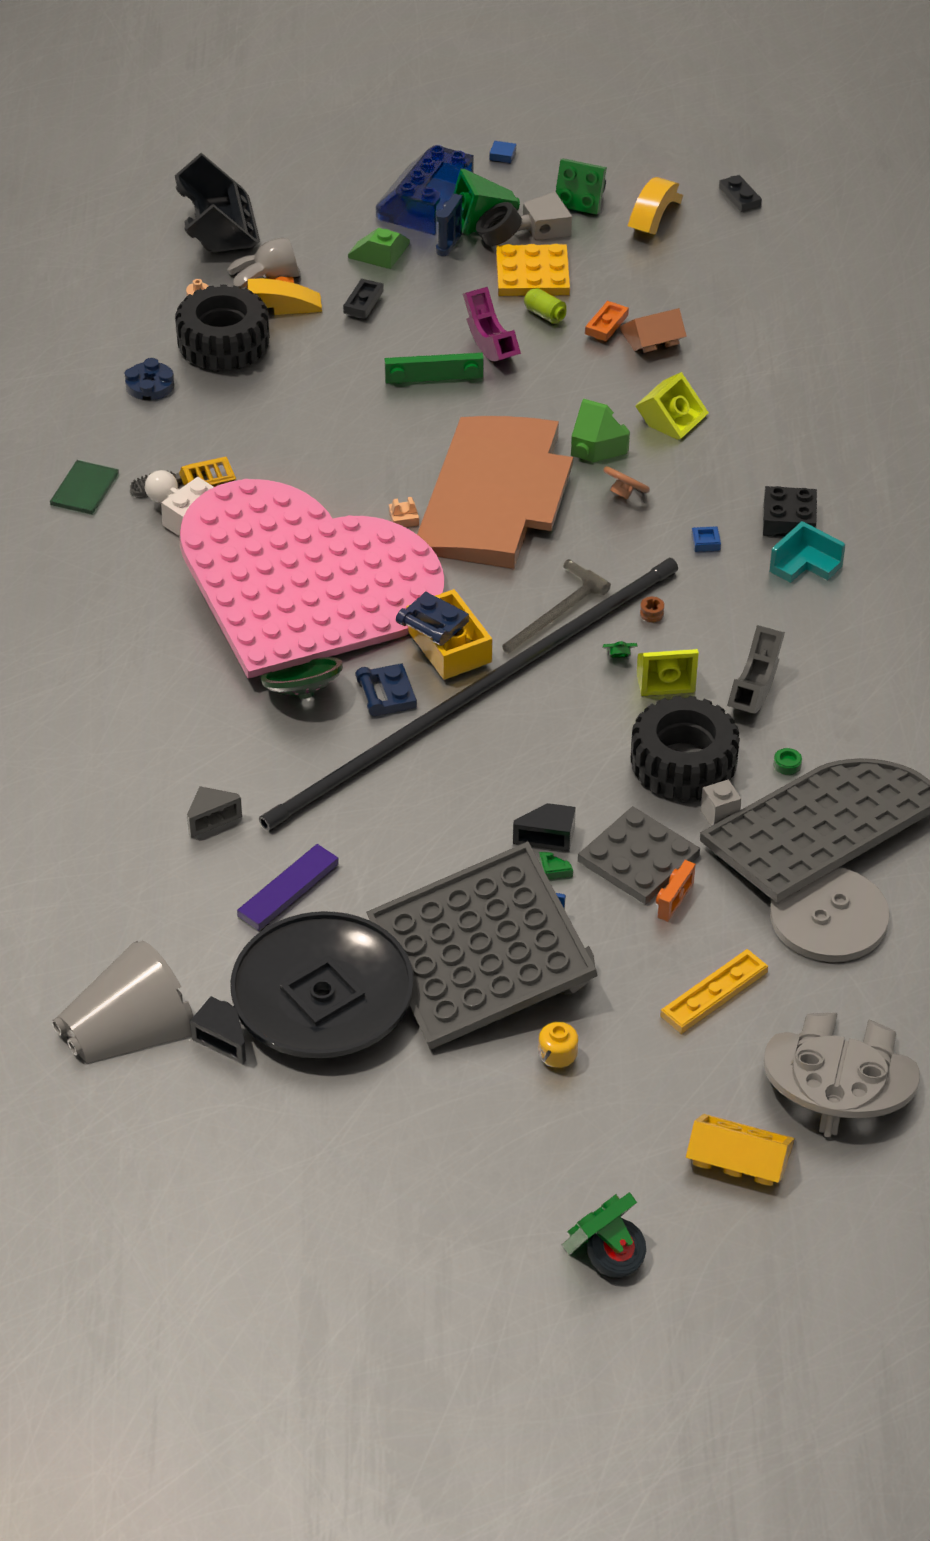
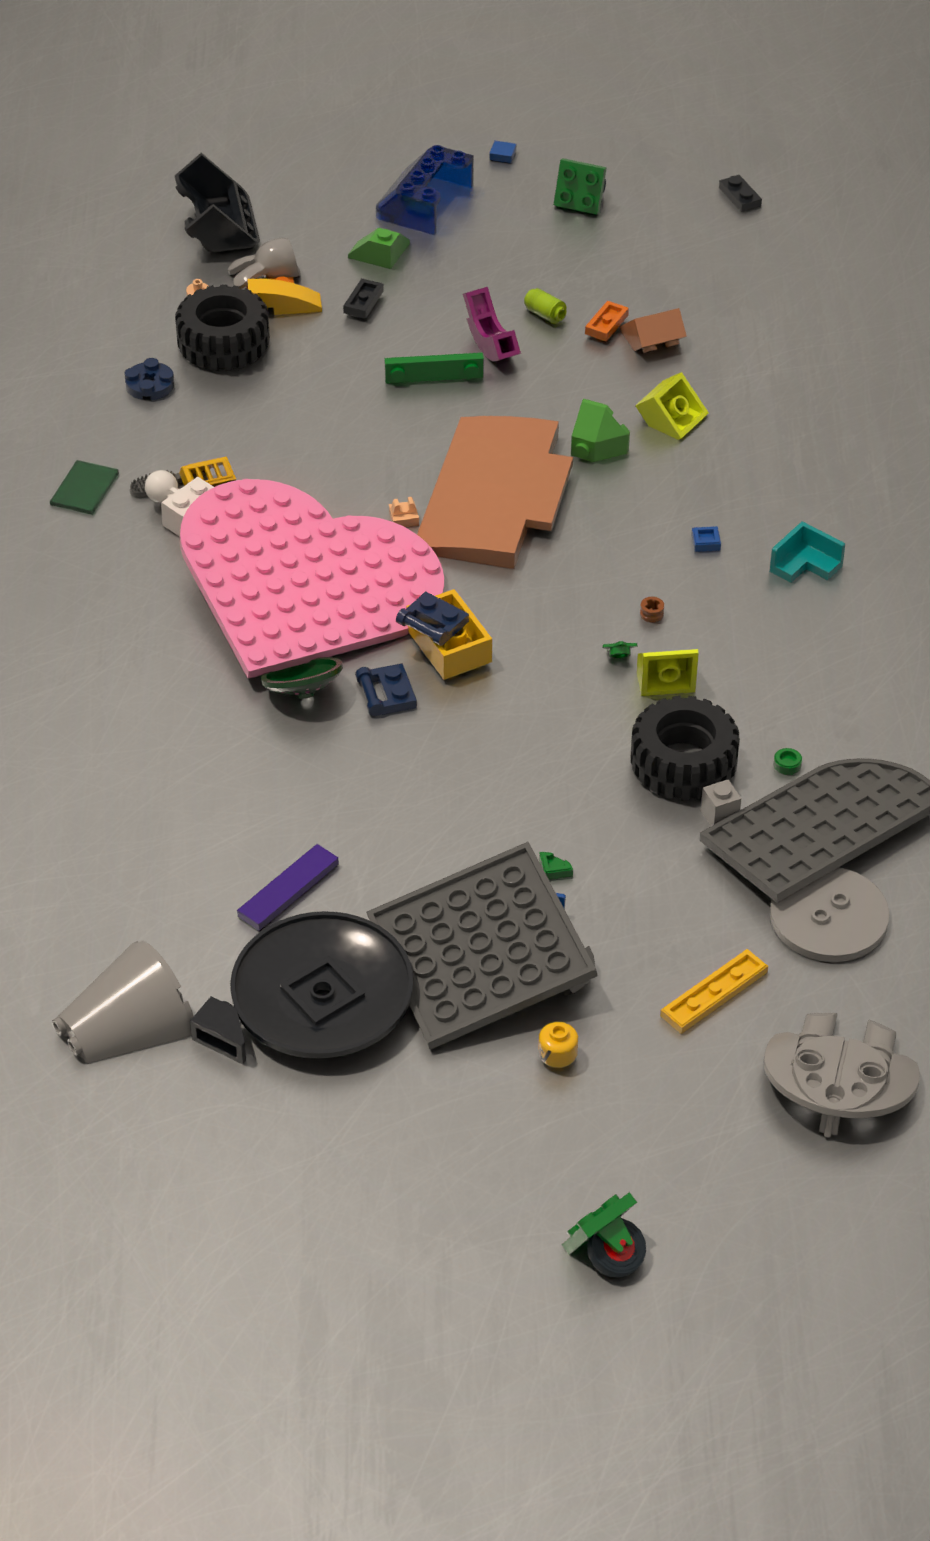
dark grey slope [187,786,242,838] -> none
black piece [259,558,678,831] -> none
dark blue plate [436,193,462,256] -> none
green slope [454,169,520,235] -> none
black tyre [476,202,522,246] -> none
yellow plate [496,244,570,296] -> none
clear smoke bar [502,559,611,654] -> none
black slope [513,803,576,852] -> none
light grey torso [518,192,572,240] -> none
dark grey plate [578,806,700,905] -> none
nougat piece [603,466,650,499] -> none
yellow arch [628,177,683,235] -> none
orange plate [656,860,696,922] -> none
yellow slope [685,1114,795,1186] -> none
dark grey arch [727,625,785,713] -> none
black brick [763,486,817,536] -> none

